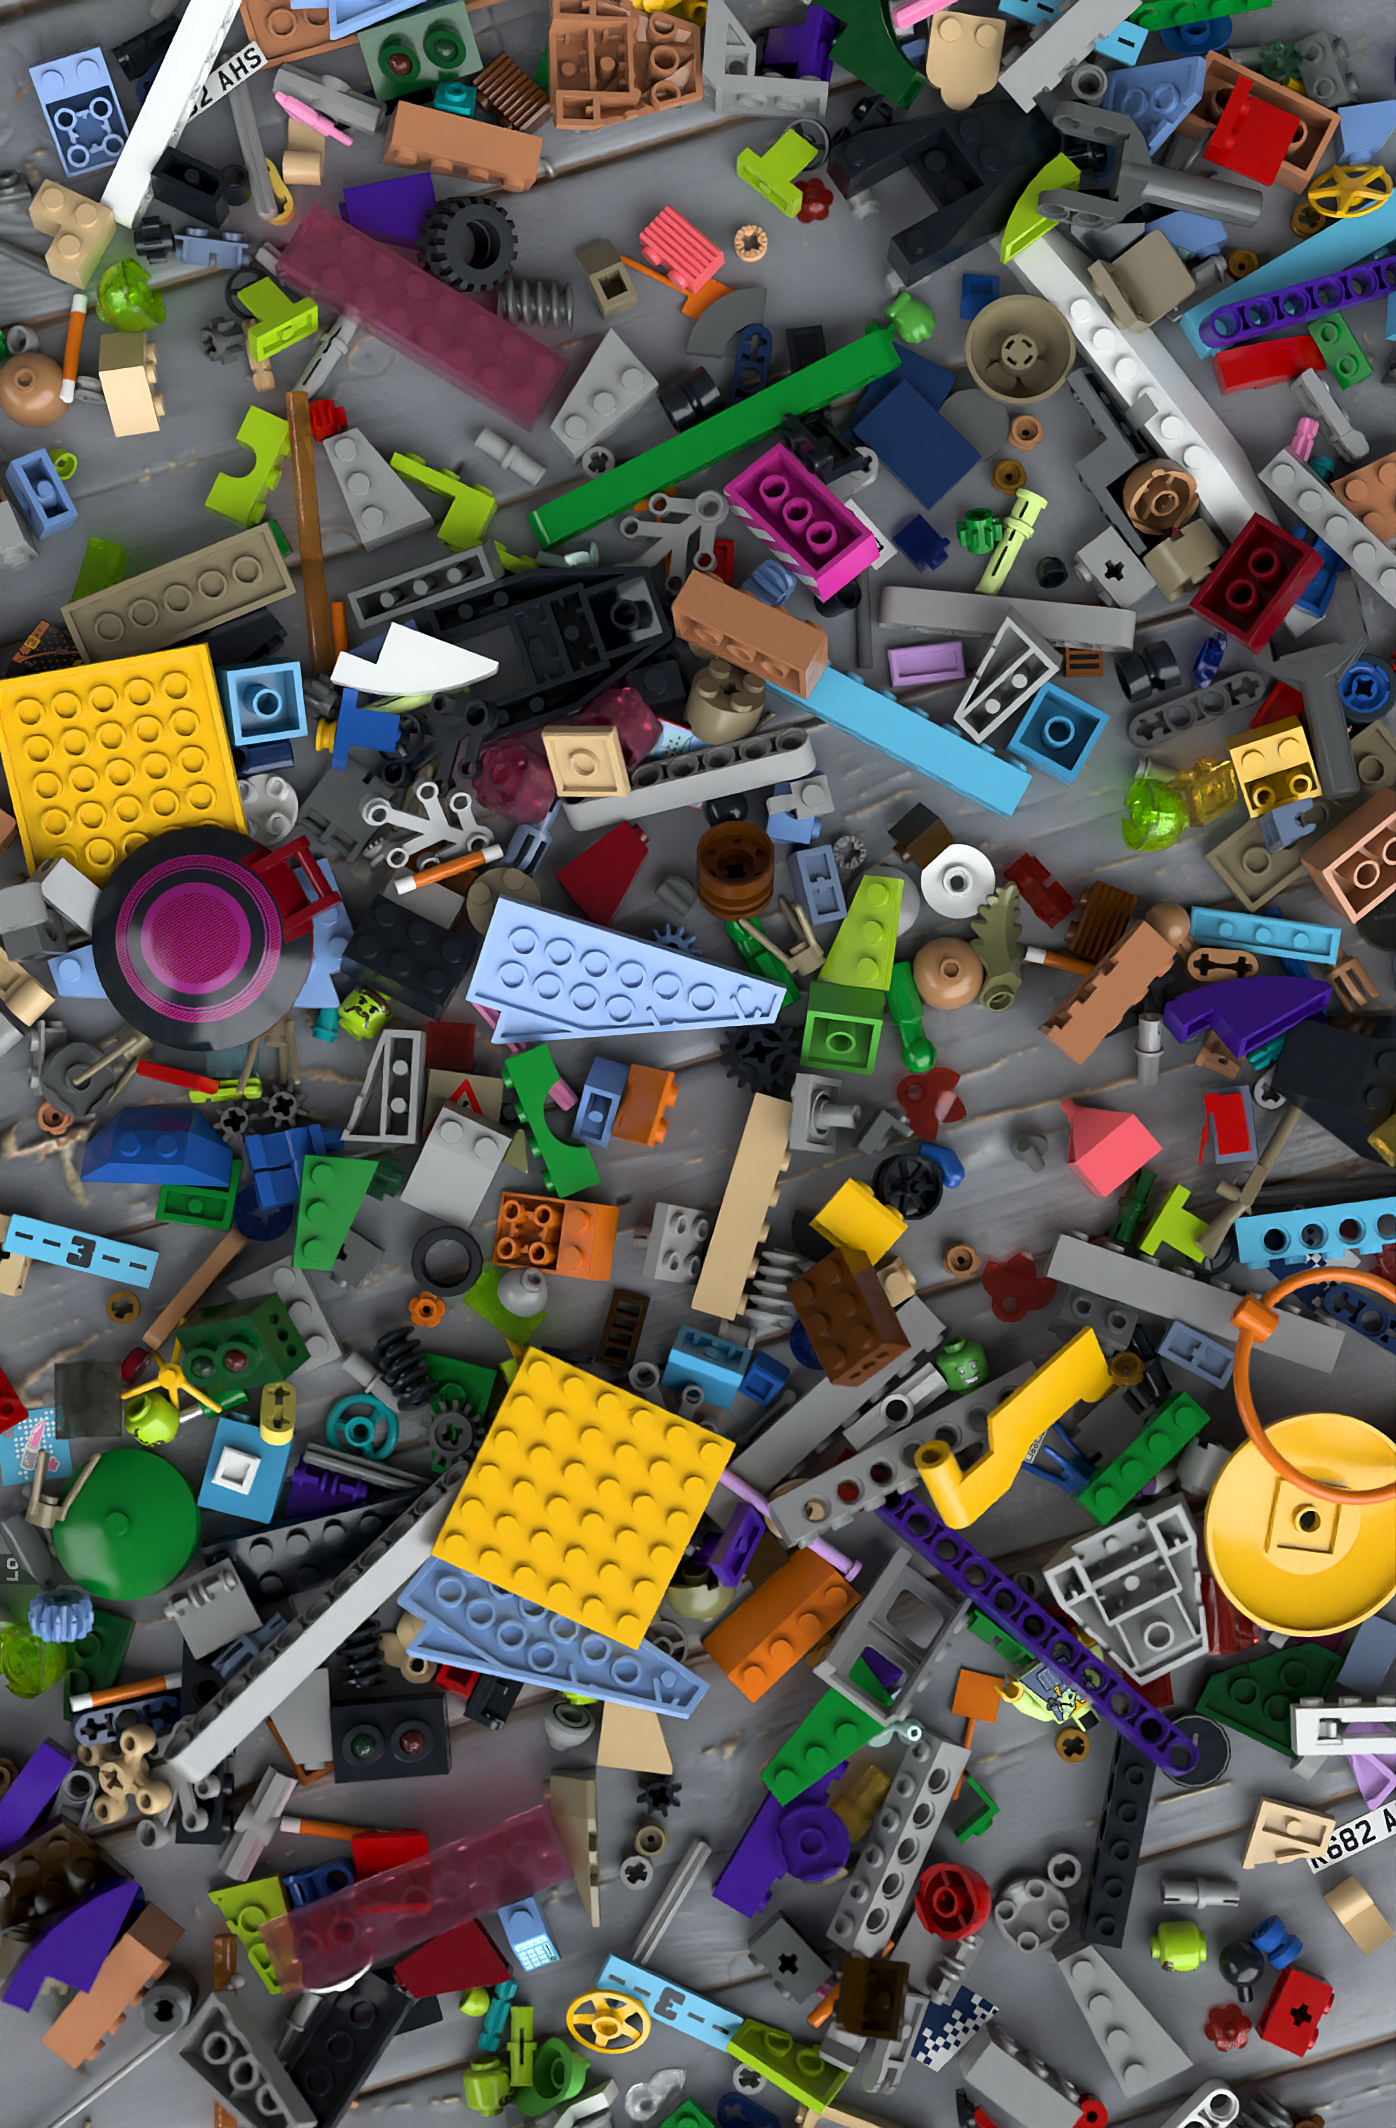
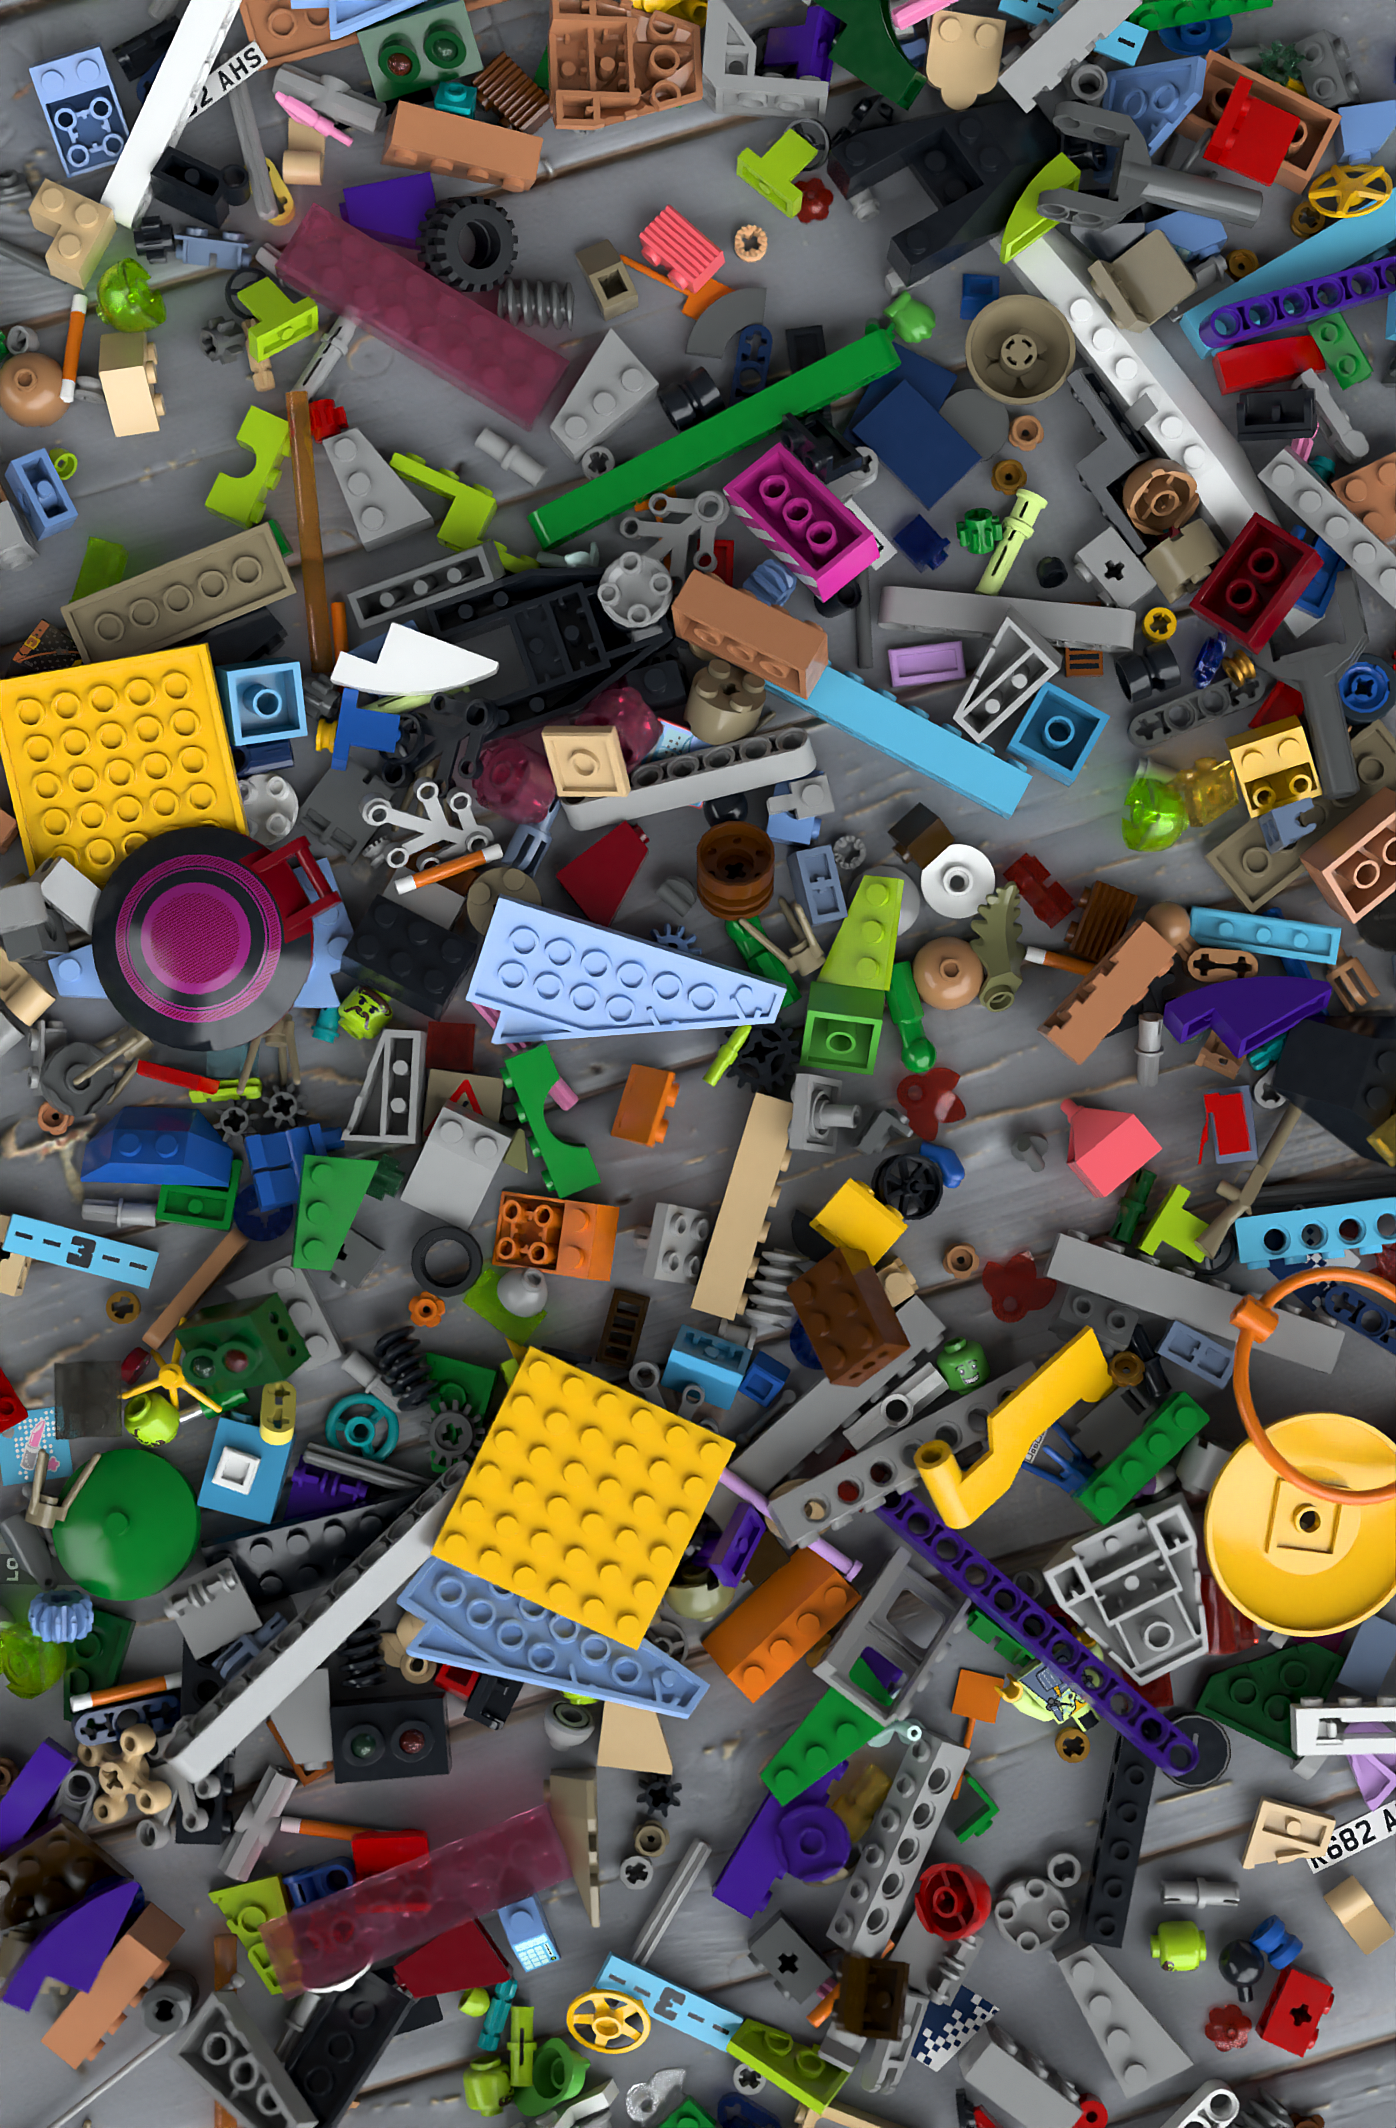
medium blue slope [571,1056,631,1148] -> none
none -> light grey axle [81,1198,158,1227]
none -> light grey dish [598,552,673,628]
none -> lime piece [702,1025,752,1087]
none -> yellow bush [1141,607,1177,643]
none -> pearl gold bush [1221,649,1256,687]
none -> black hinge [1236,388,1317,442]

